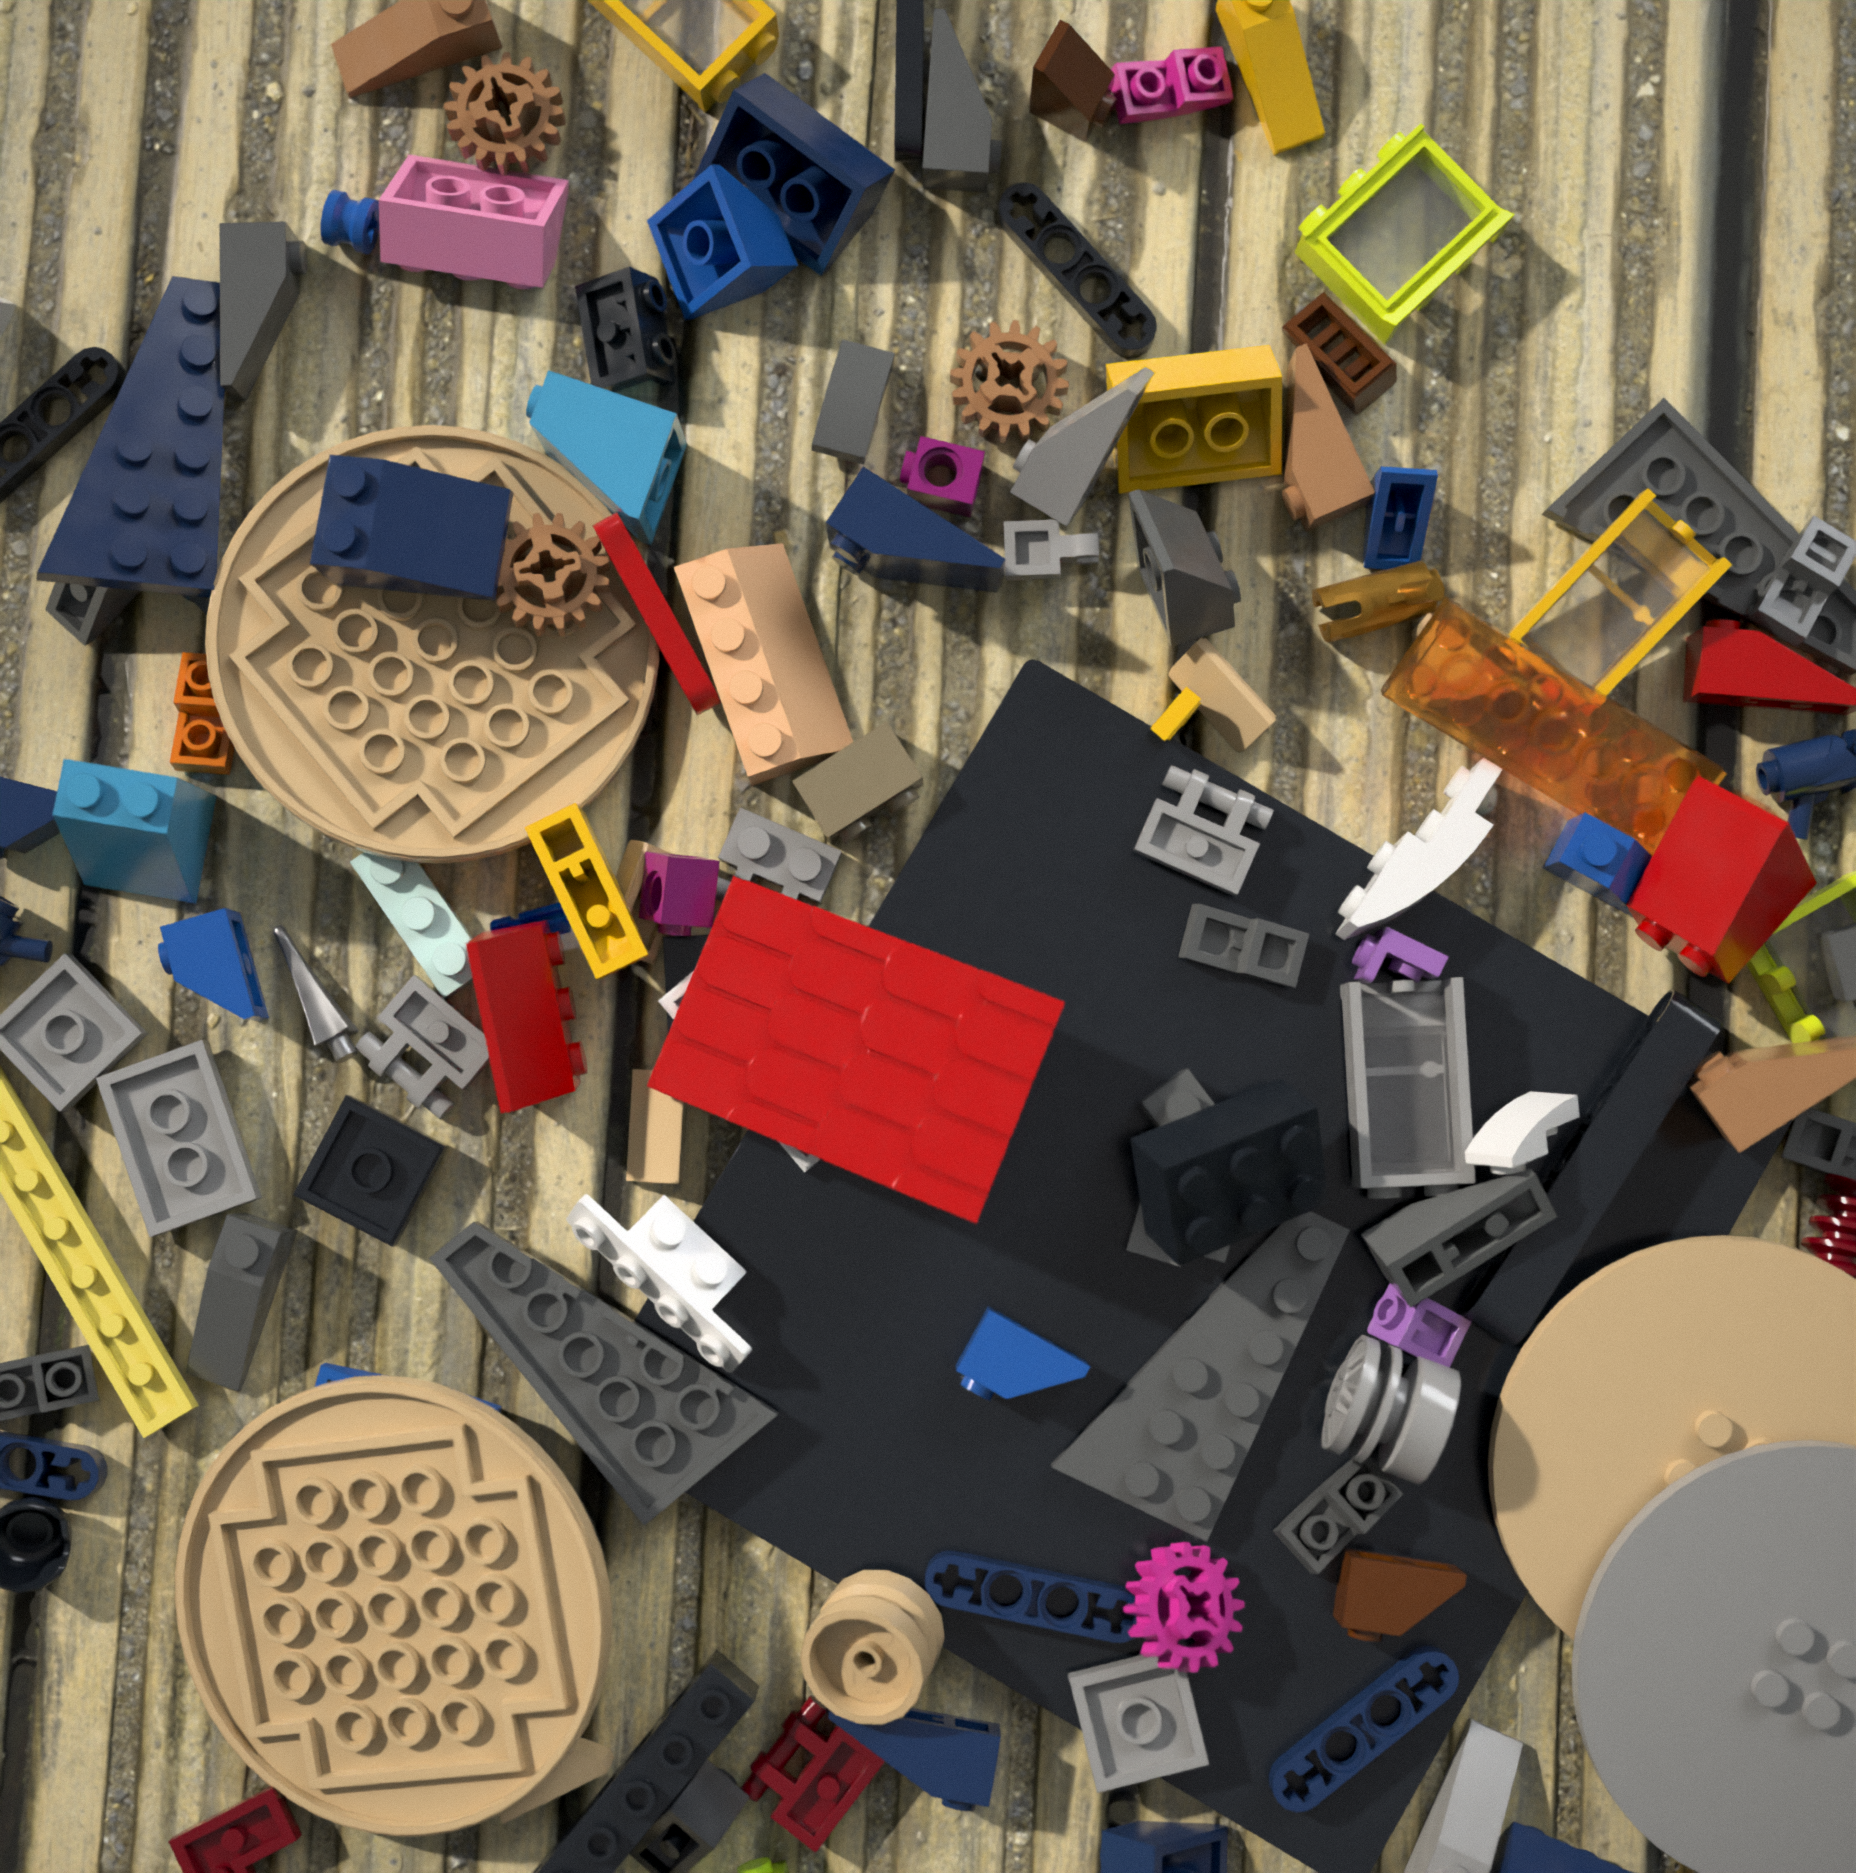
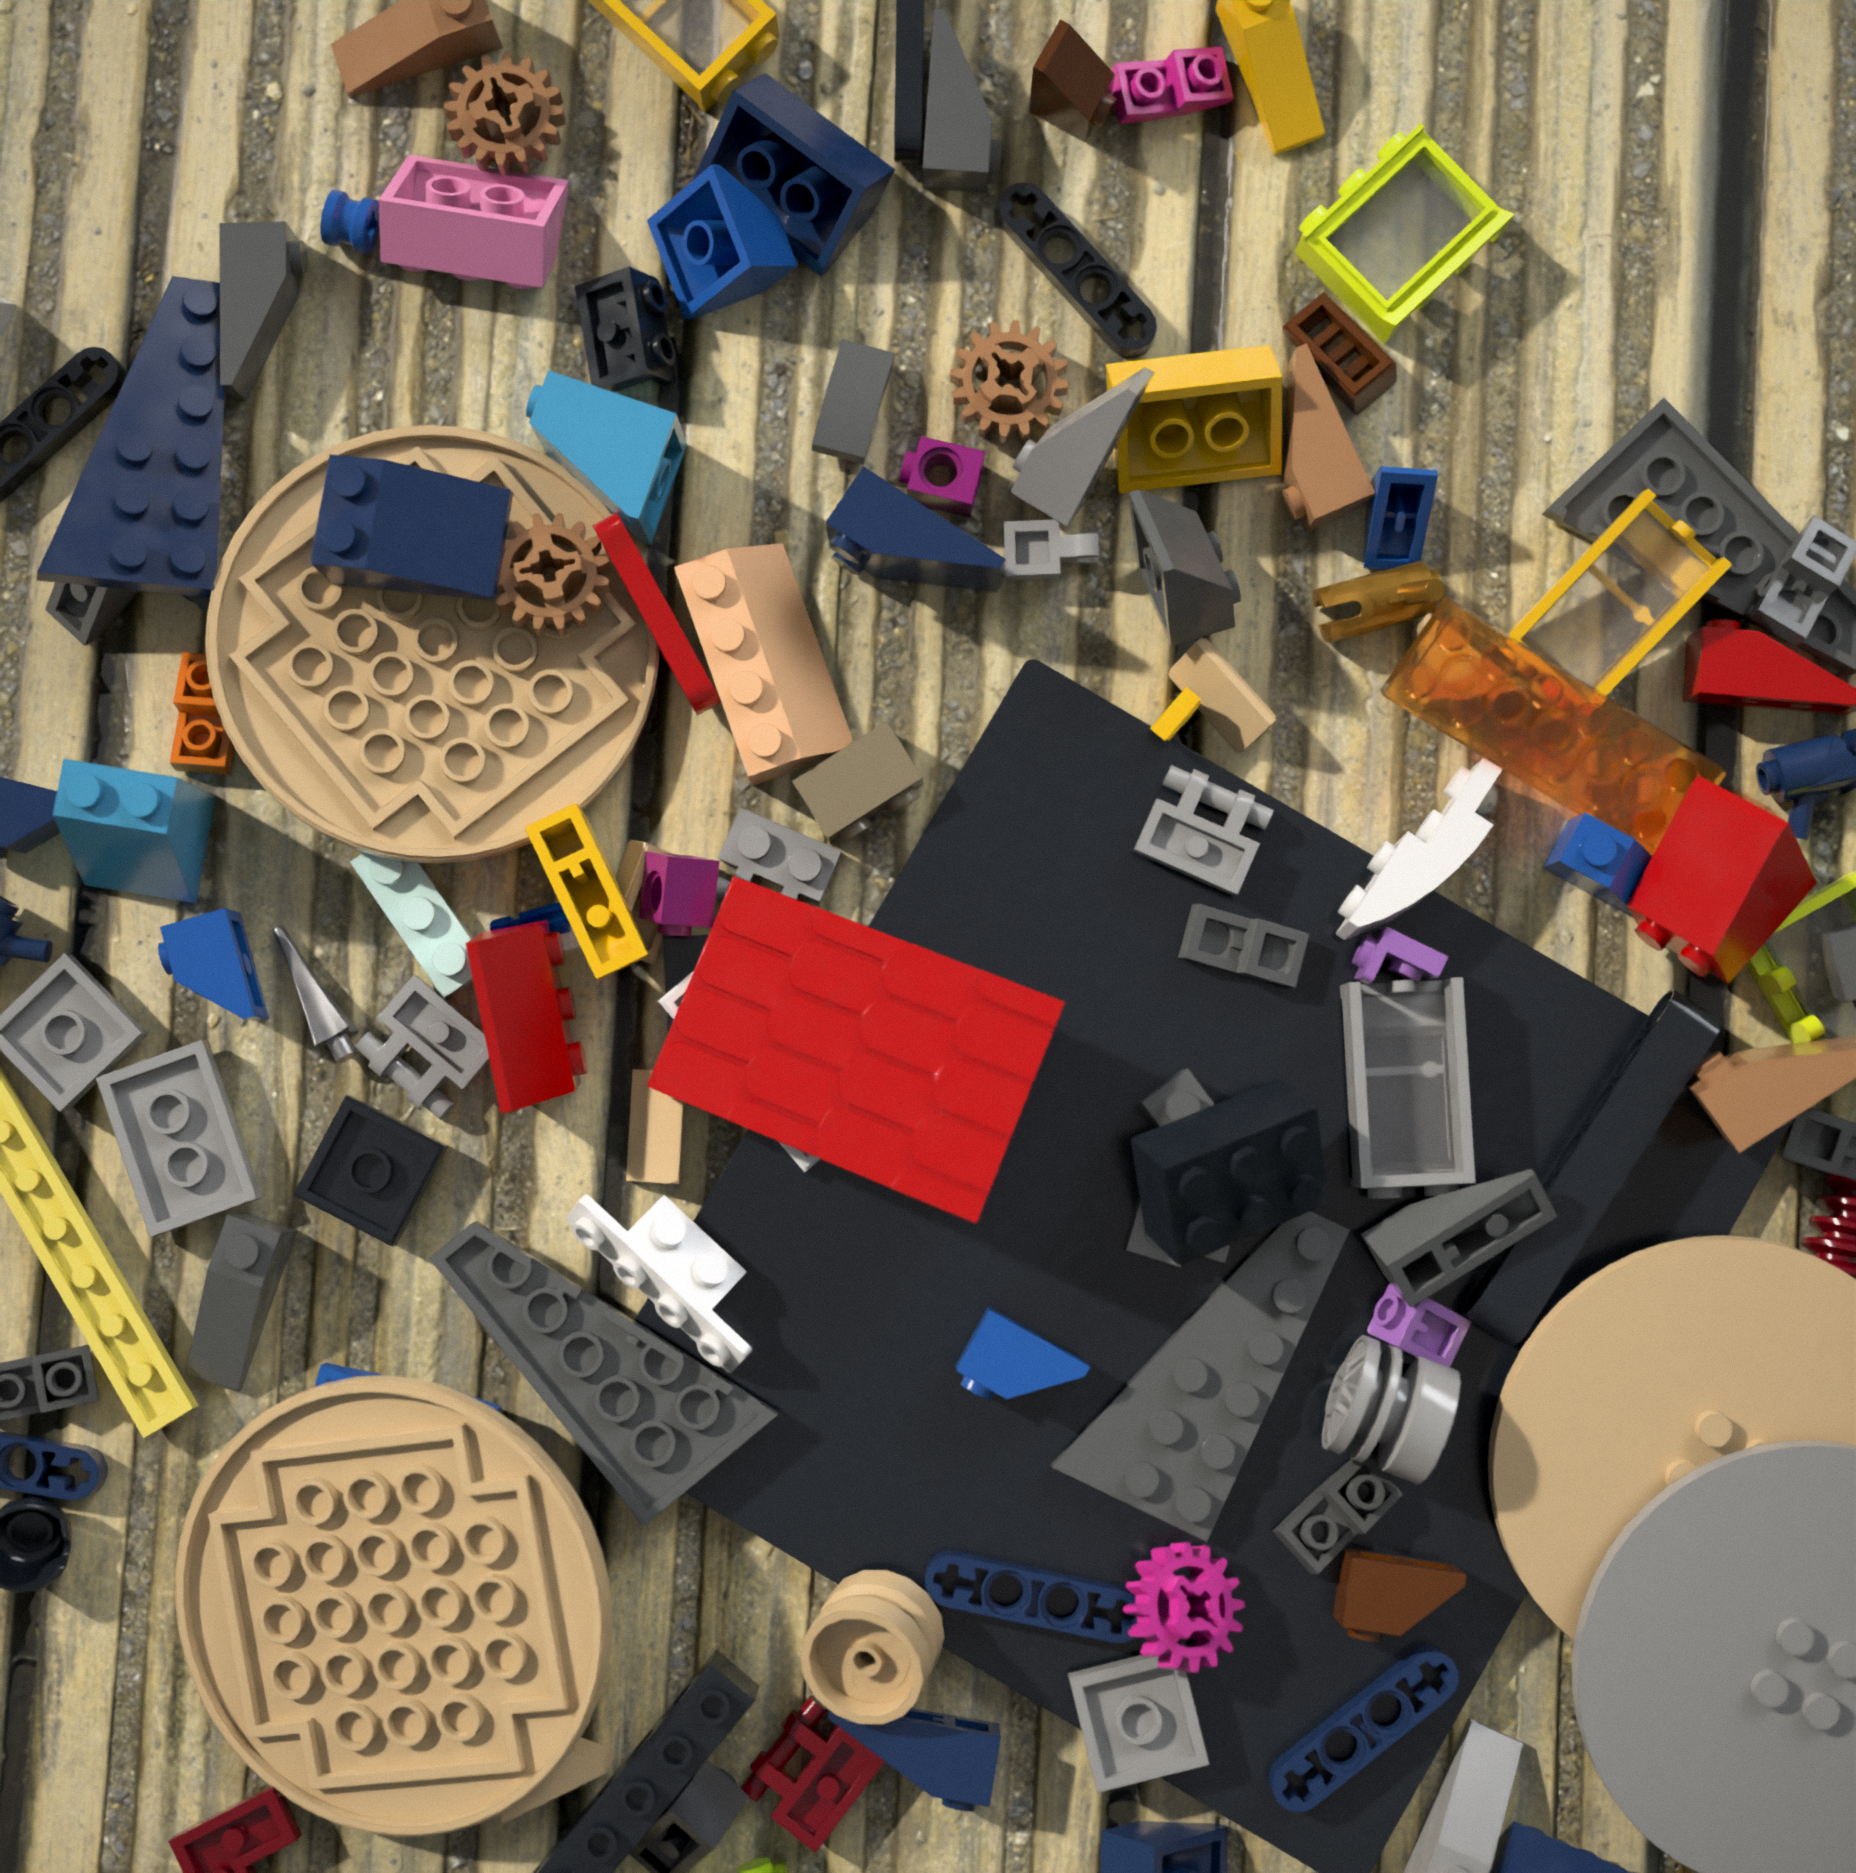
white slope [1465,1091,1580,1174] -> none

